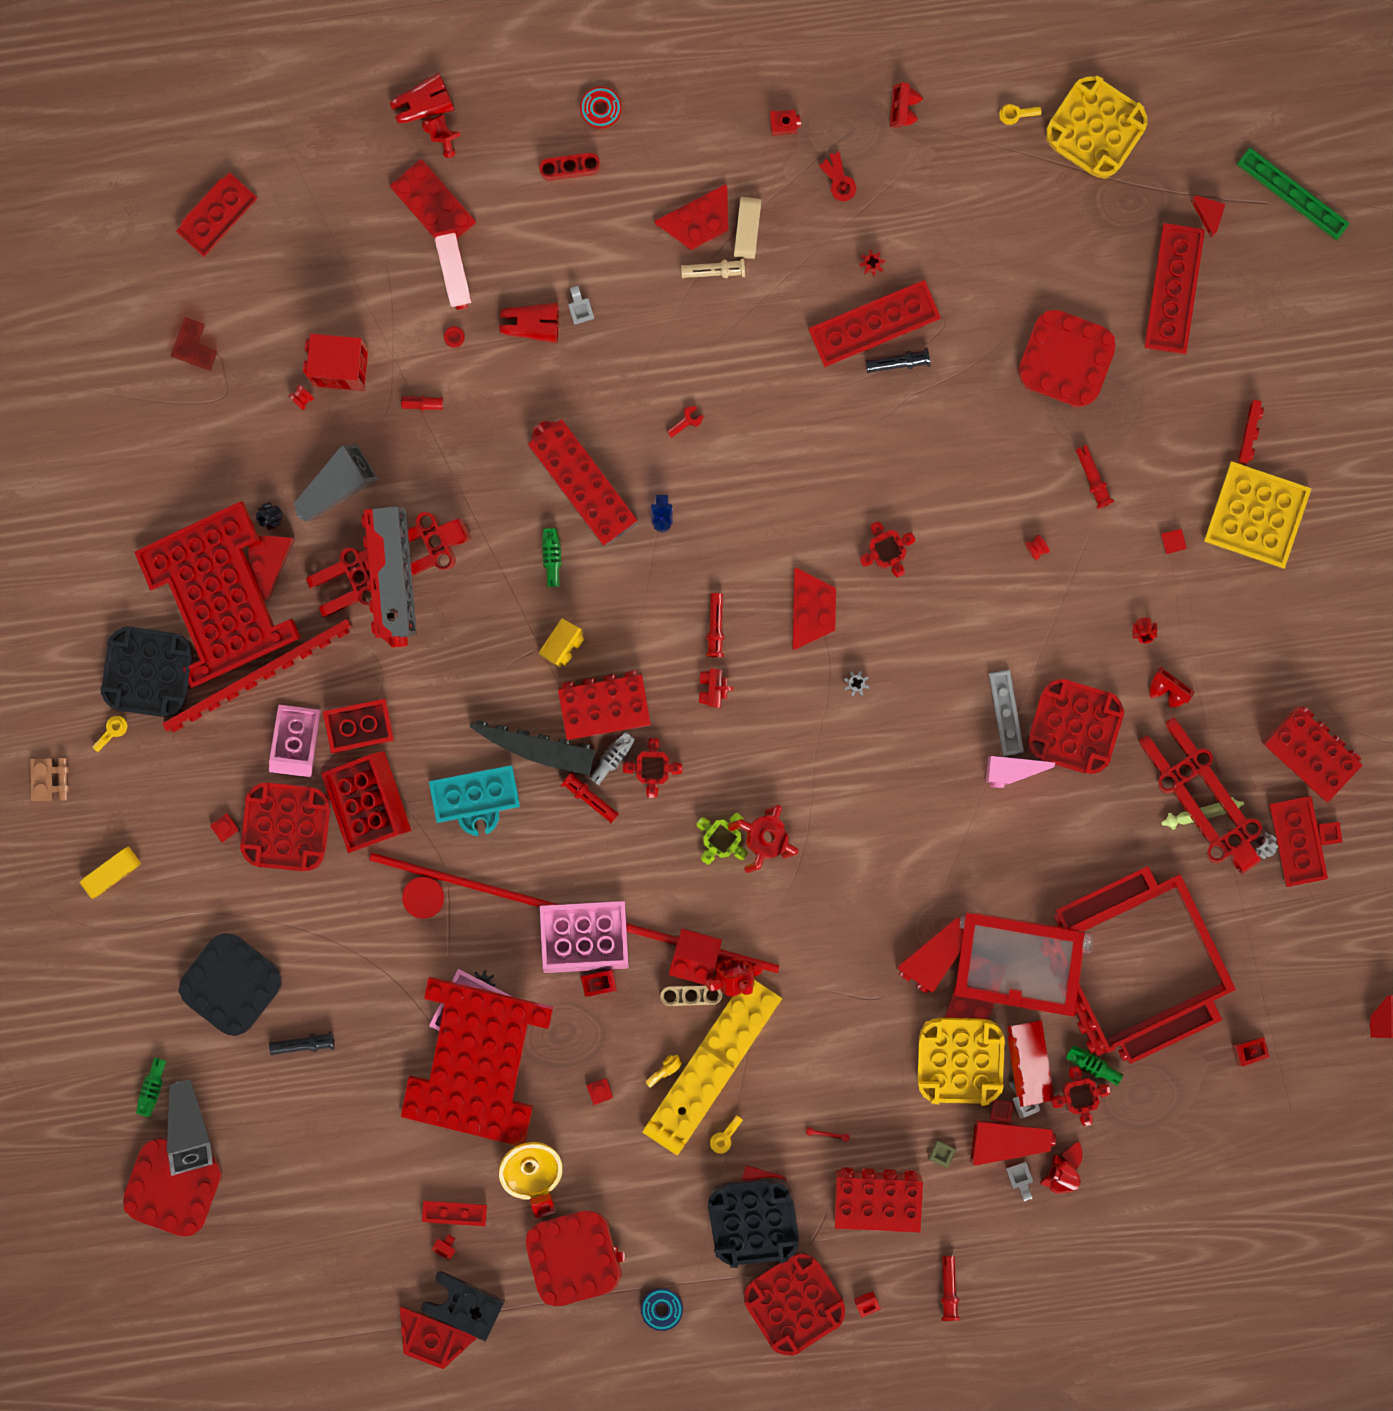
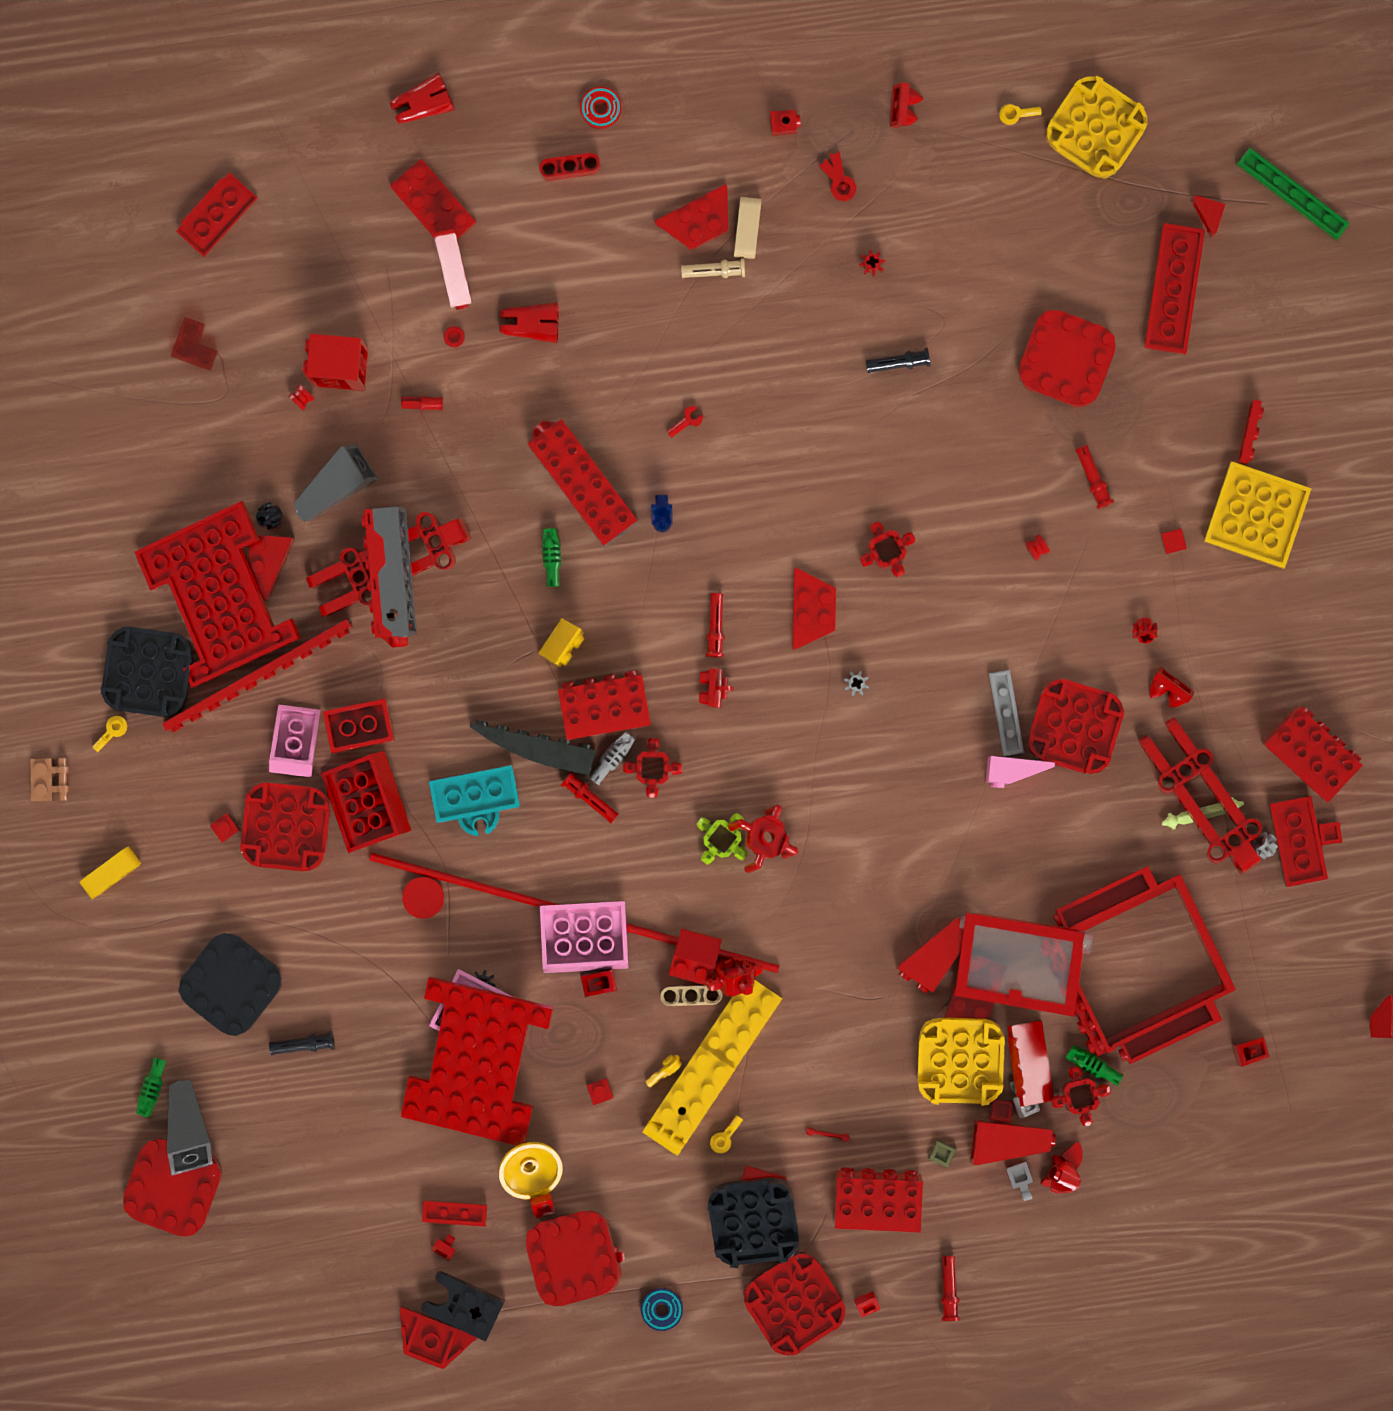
red piece [422,115,461,158] -> none
light grey plate [568,286,595,325] -> none
red plate [808,280,941,368] -> none

